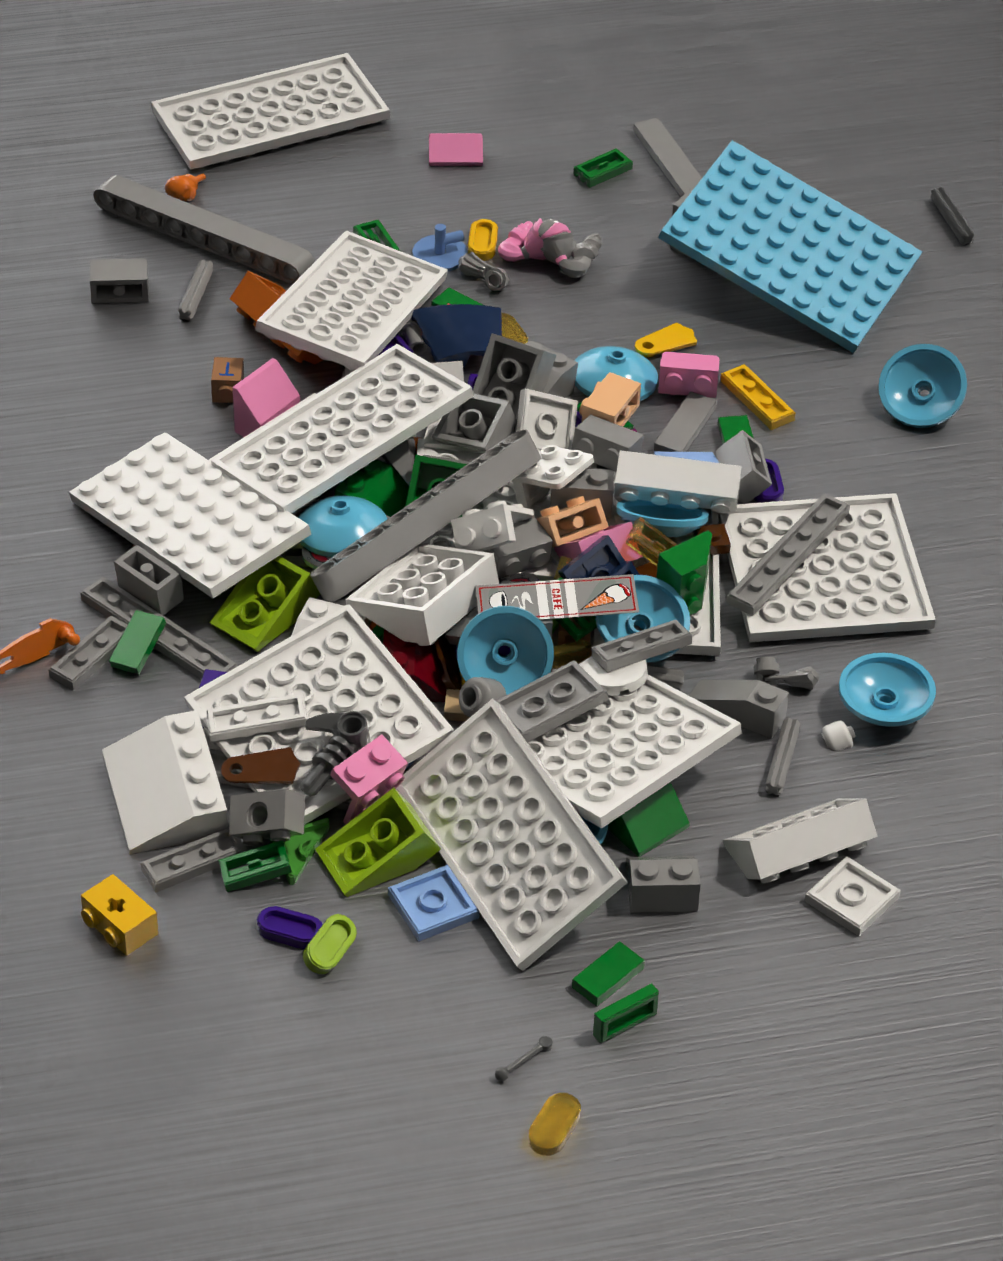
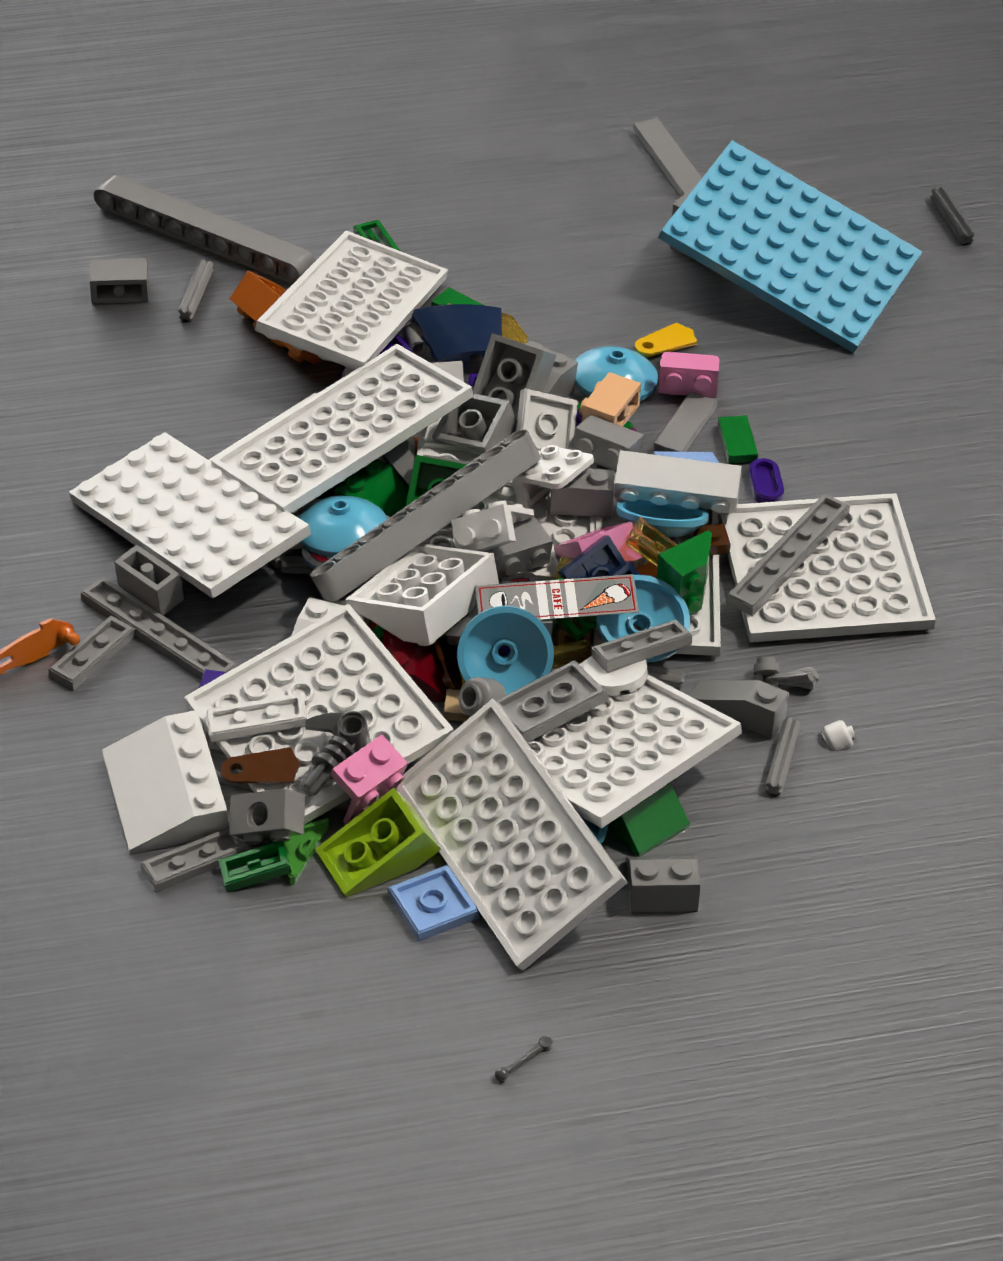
yellow brick [81,874,159,956] -> none
green tile [109,610,166,675] -> none
white plate [151,53,390,170] -> none
orange piece [165,173,206,202] -> none
lime slope [209,556,320,652] -> none
medium nougat brick [211,357,244,403] -> none
bright pink slope [233,358,300,437] -> none
dark purple tile [257,906,322,949] -> none
lime tile [303,914,357,974] -> none
medium blue shield [412,224,468,271] -> none
bright pink slope [429,133,483,166] -> none
light grey piece [458,252,510,291] -> none
yellow tile [468,219,498,261] -> none
hair [498,218,602,278] -> none
clear yellow tile [529,1093,581,1156] -> none
light nougat brick [536,496,609,547] -> none
green tile [572,941,645,1007] -> none
green tile [573,148,633,188] -> none
green tile [593,983,659,1043] -> none
light grey brick [715,430,772,504] -> none
yellow tile [720,364,796,430] -> none
white slope [723,798,878,883] -> none
white tile [805,856,901,936] -> none
medium azure dish [839,653,936,727] -> none
medium azure dish [879,344,967,428] -> none

